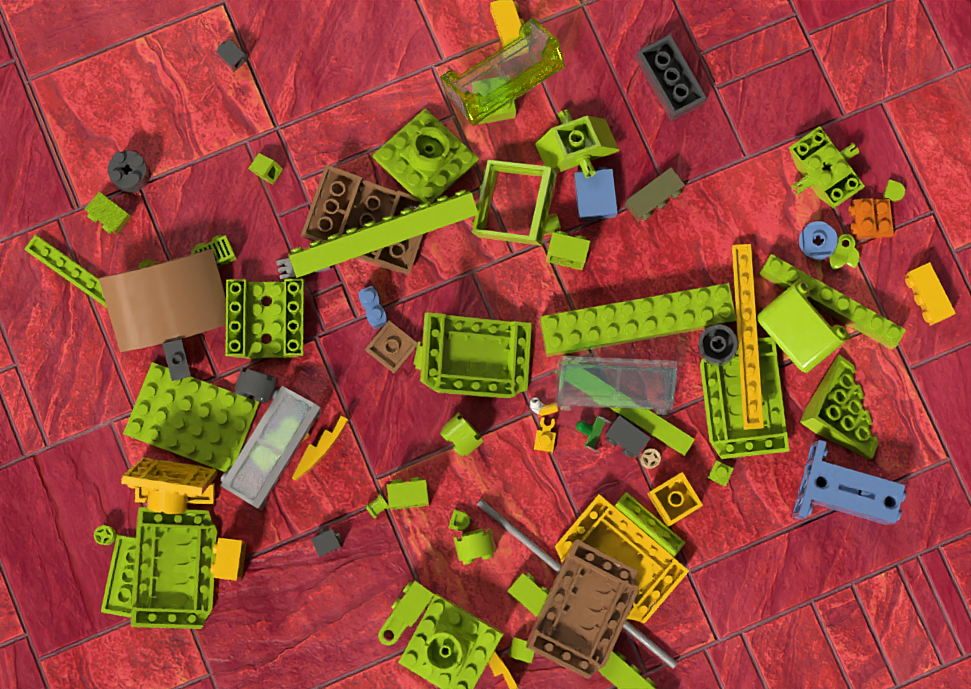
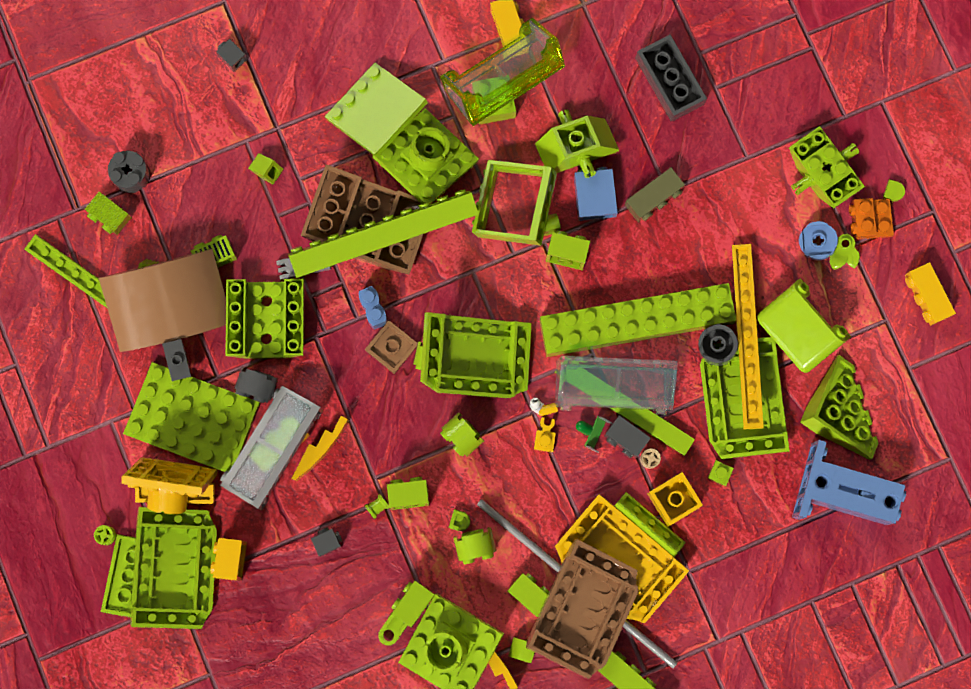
lime brick [758,254,906,350] -> none
none -> lime plate [325,63,428,158]

